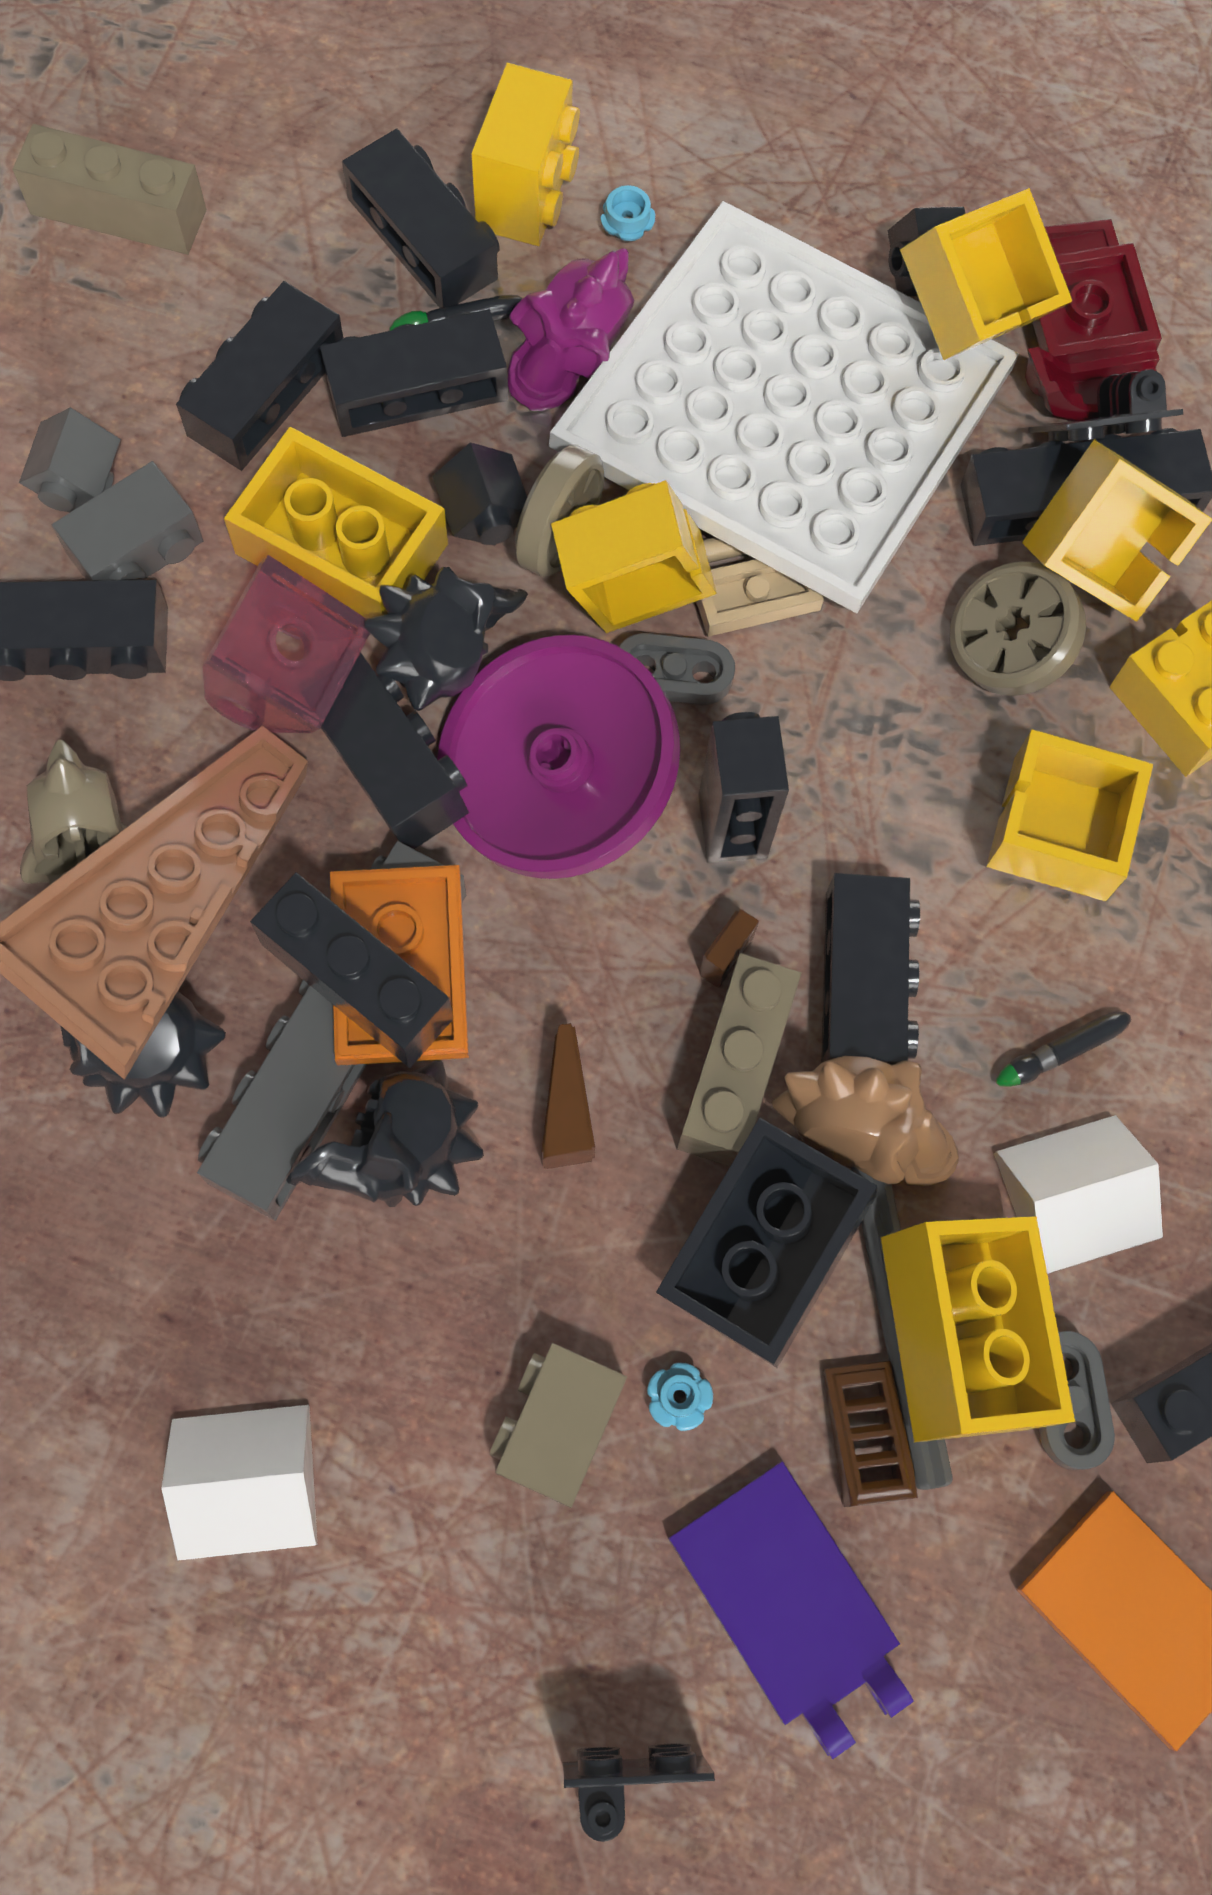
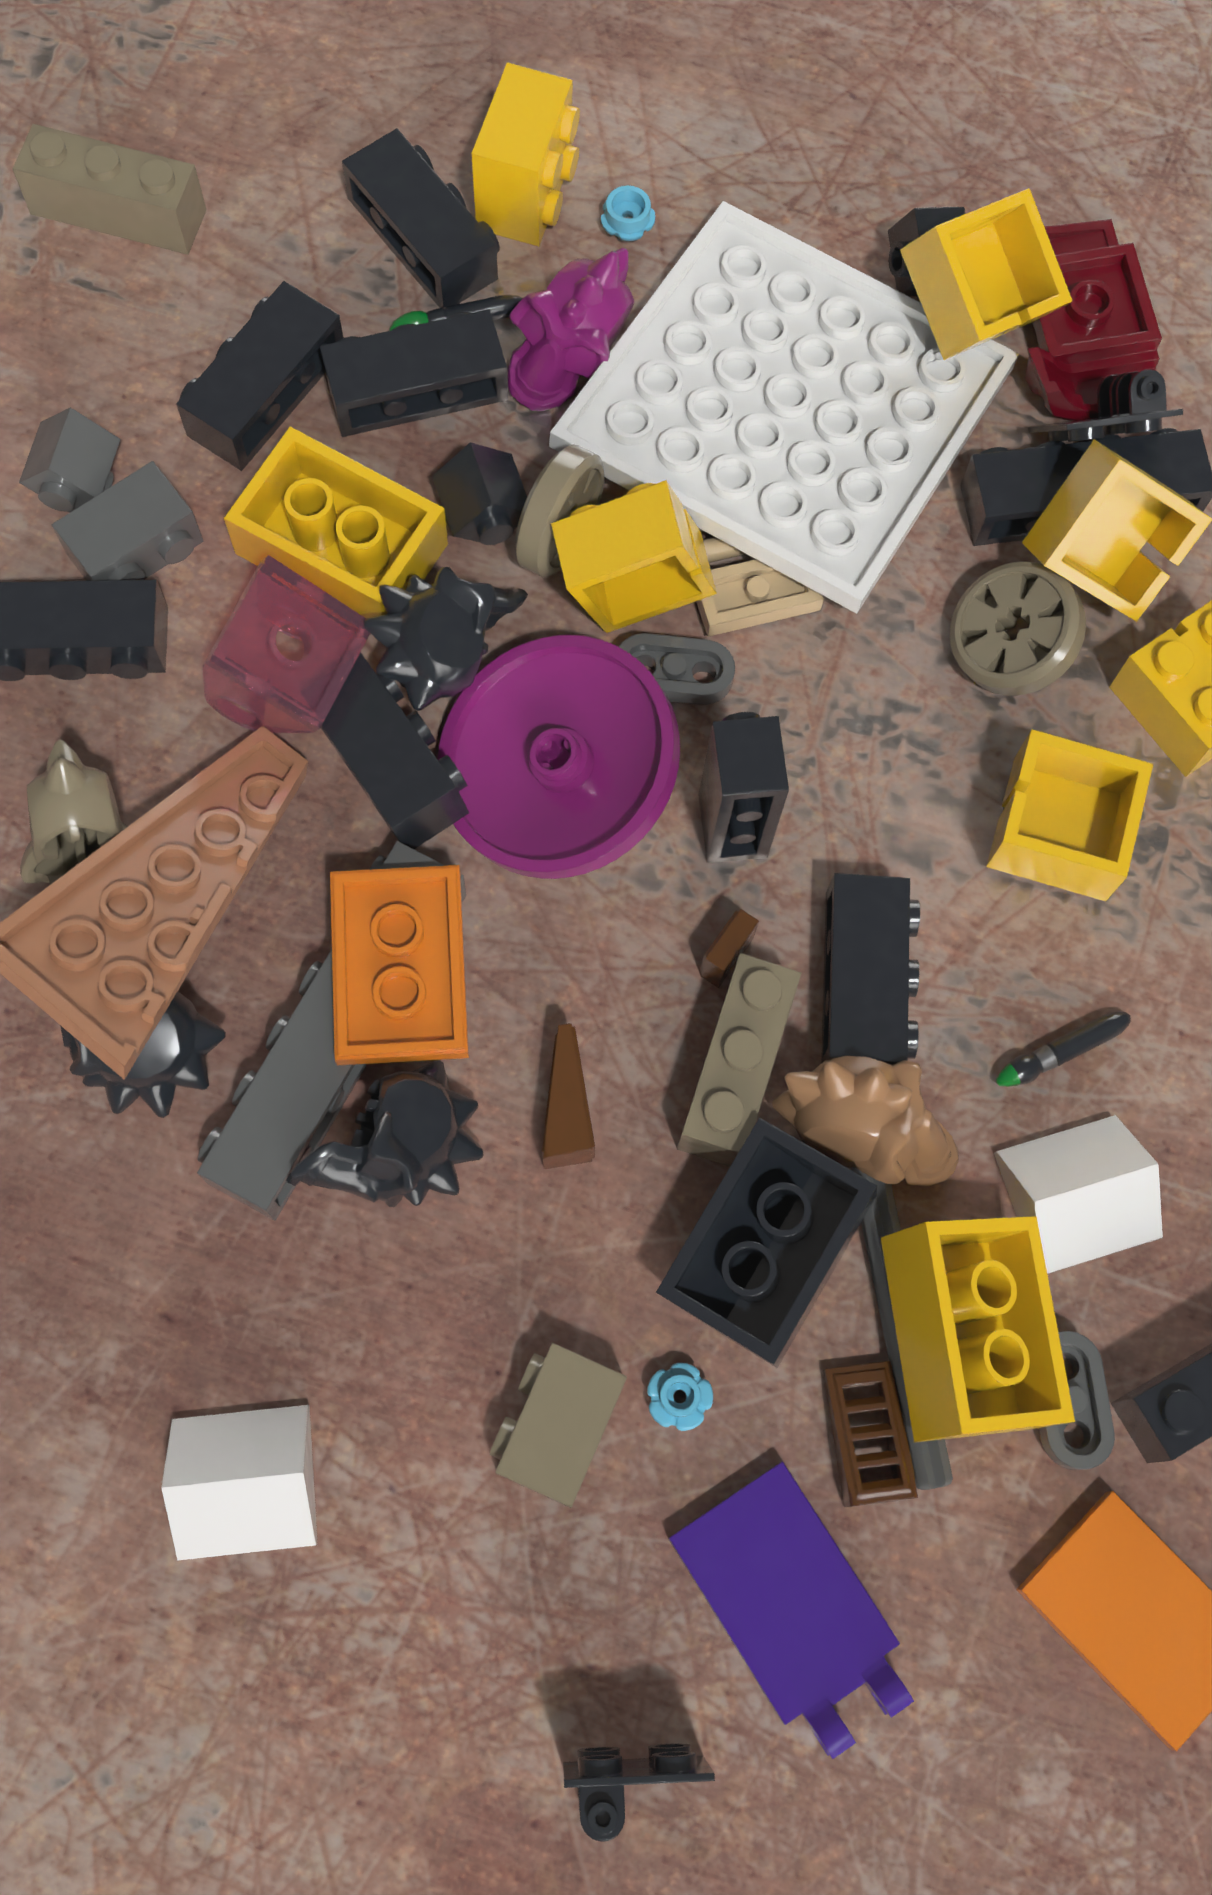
black brick [250,872,454,1068] -> none

